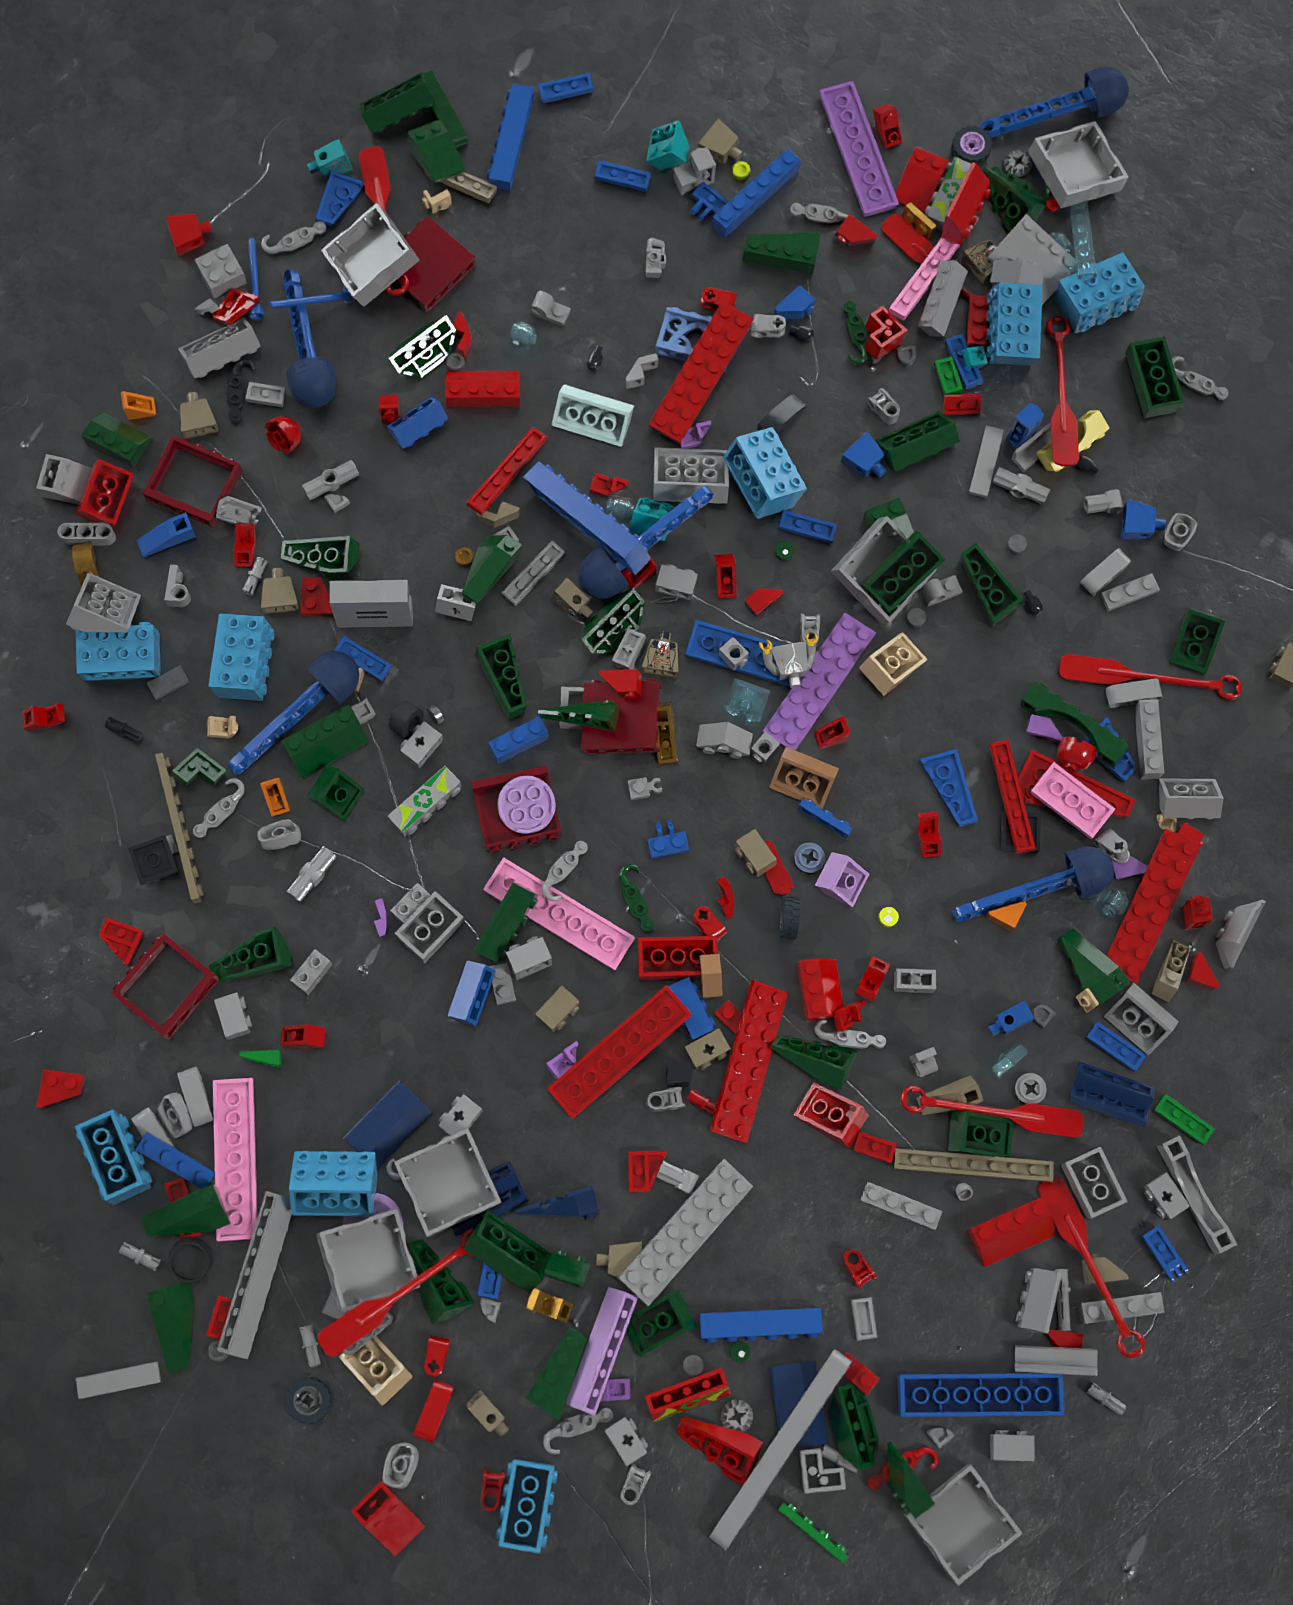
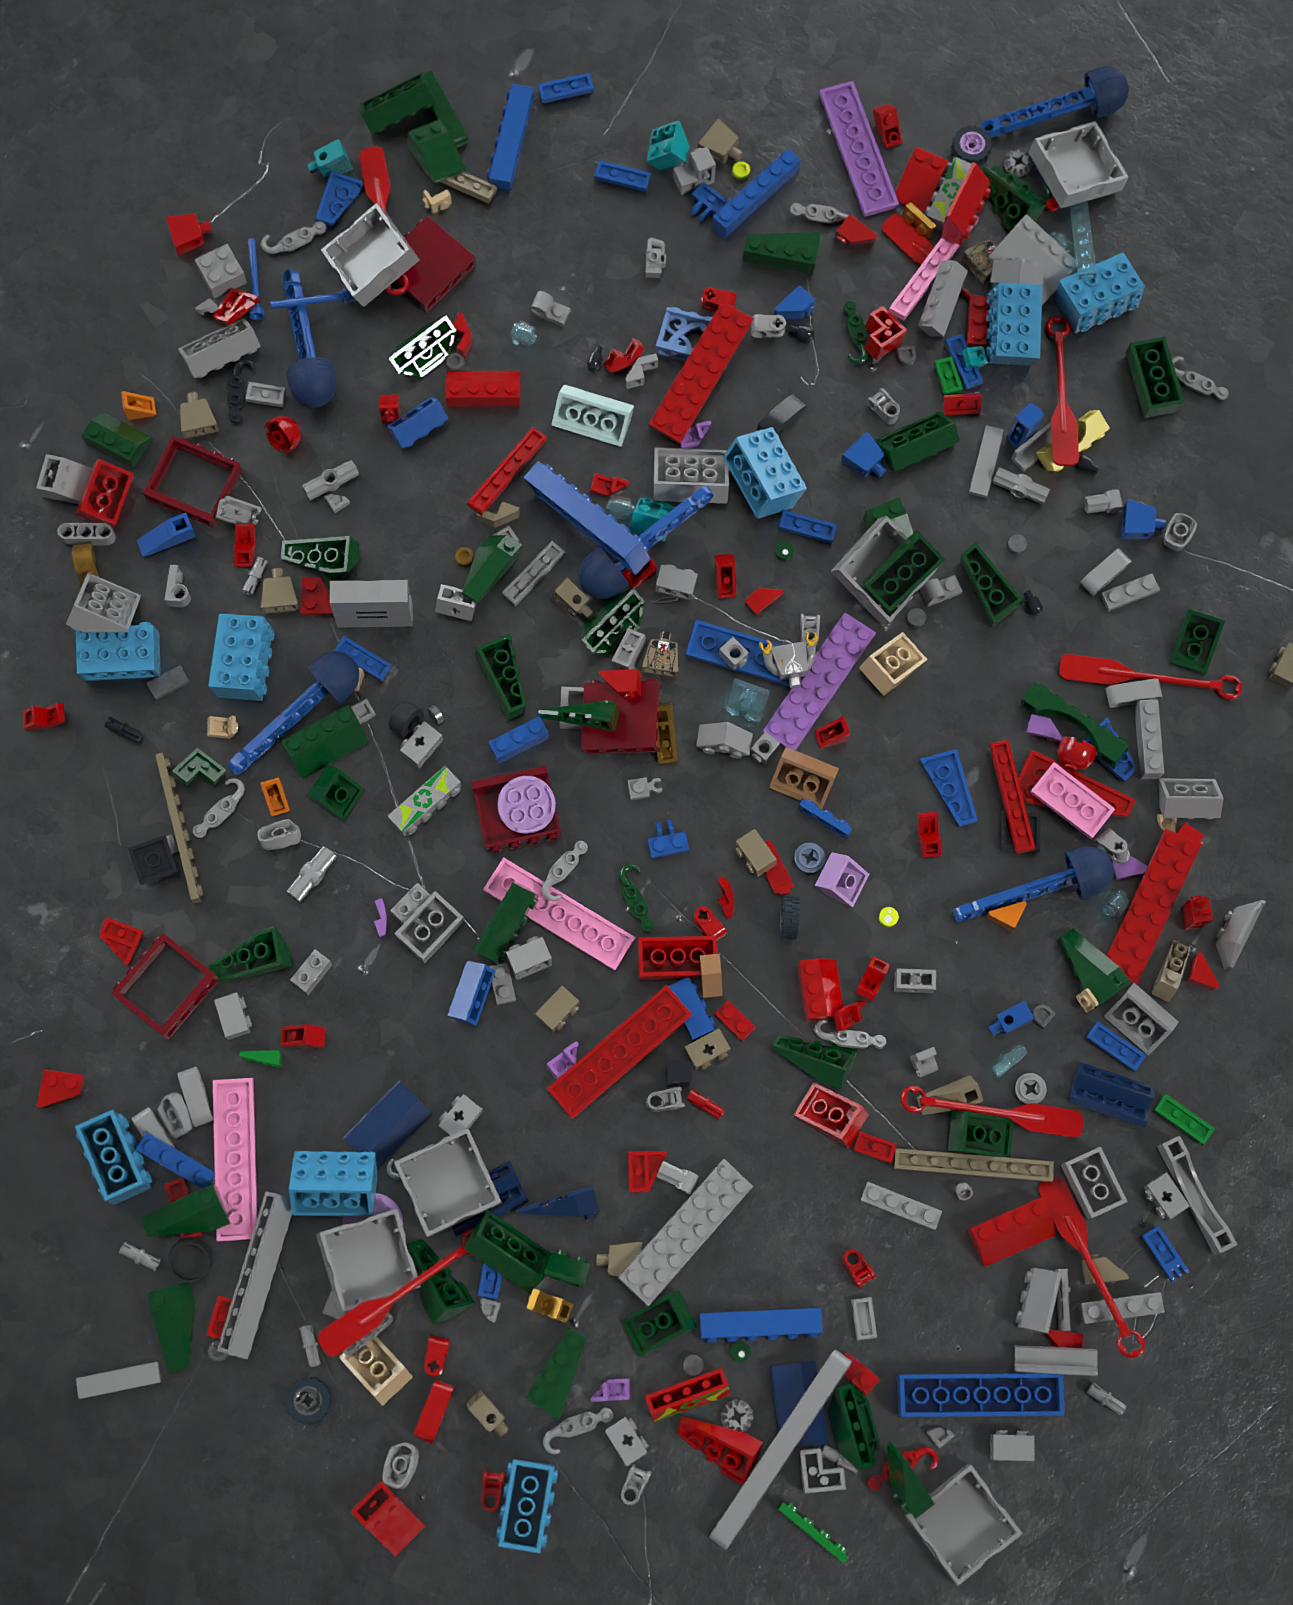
lavender brick [565,1287,638,1415] -> none
red plate [709,980,788,1143] -> none
none -> red slope [604,338,645,373]

